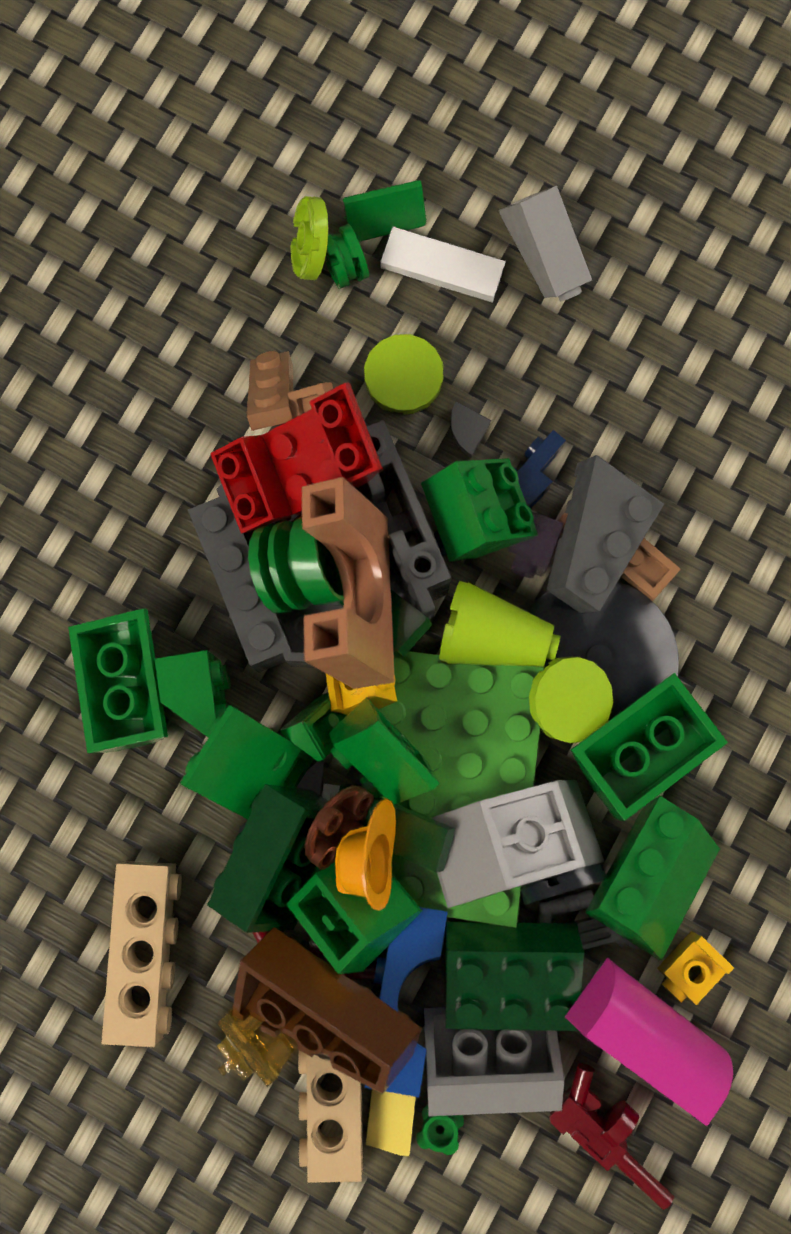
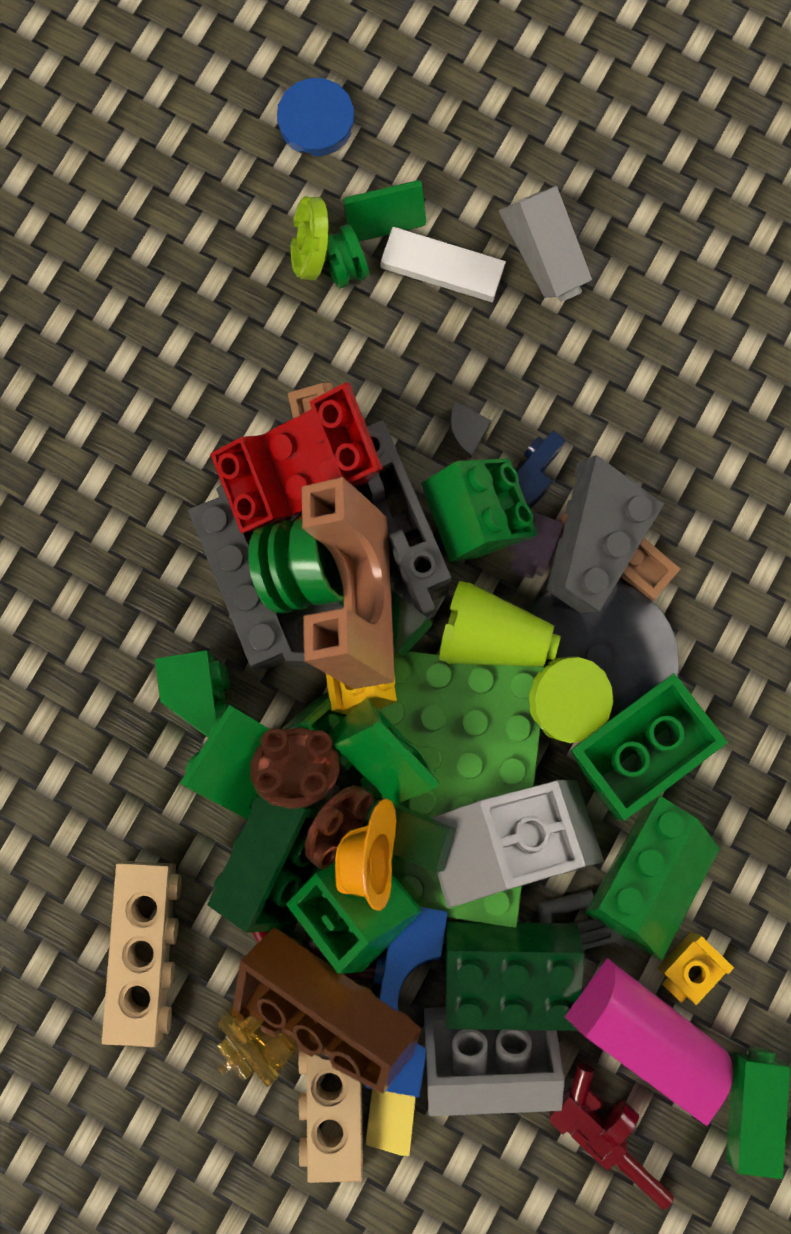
green slope [68,608,168,754] -> none
medium nougat plate [247,351,293,431] -> none
lime tile [364,334,444,414] -> none
green plate [416,1105,464,1155] -> none
black tile [521,863,607,905] -> none
none -> copper dish [250,728,340,809]
none -> blue tile [277,78,354,156]
none -> green brick [726,1047,790,1179]

